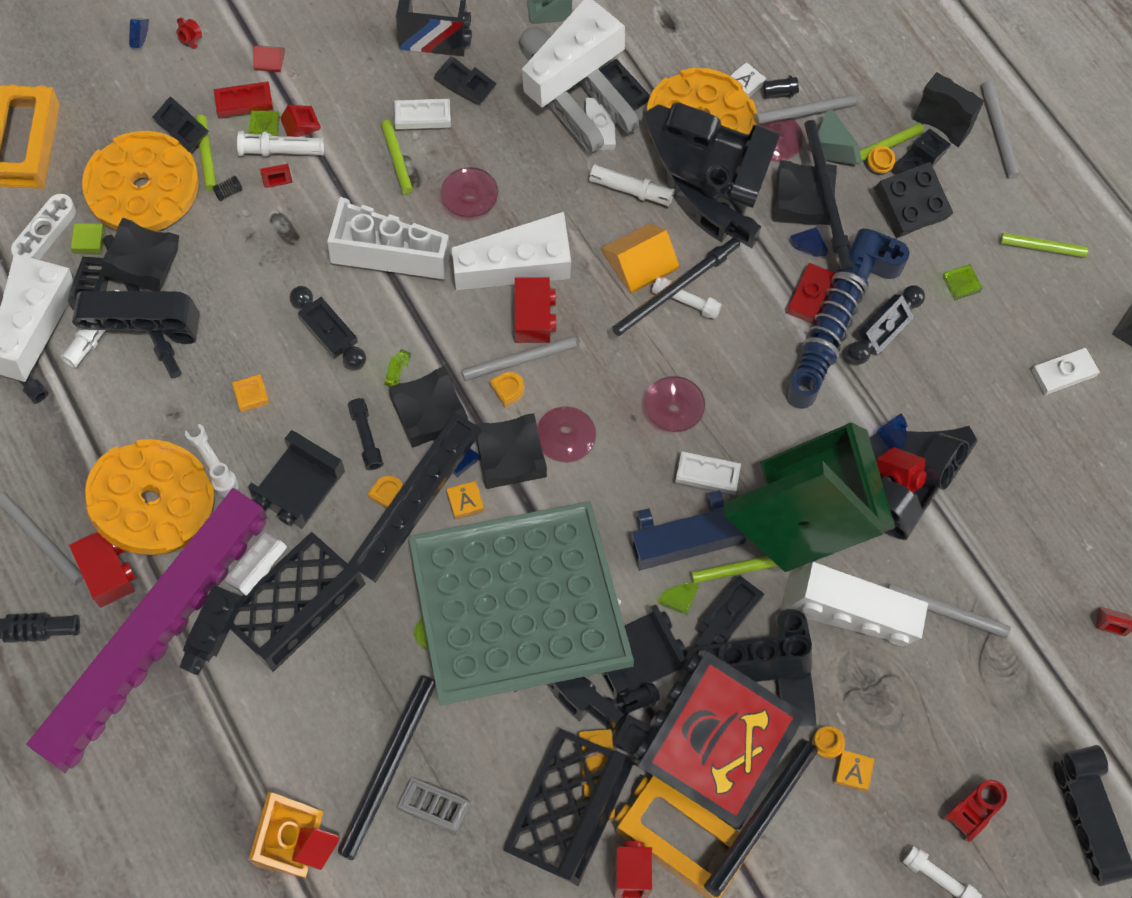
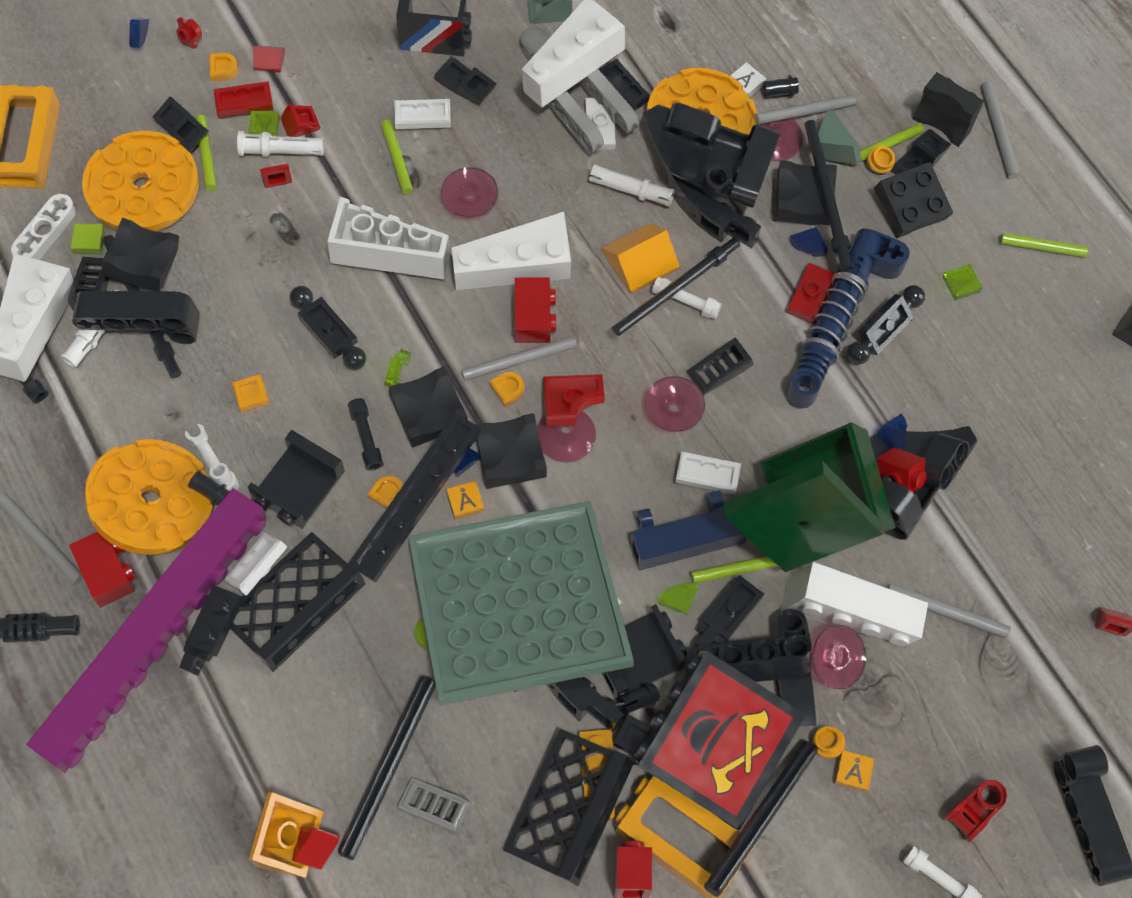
black piece [212,175,243,201] -> none
white plate [1031,348,1100,395] -> none
none -> black pin [188,470,230,506]
none -> light orange tile [209,53,239,82]
none -> red tile [543,374,605,426]
none -> black slope [687,337,754,395]
none -> clear pink dish [812,625,866,690]

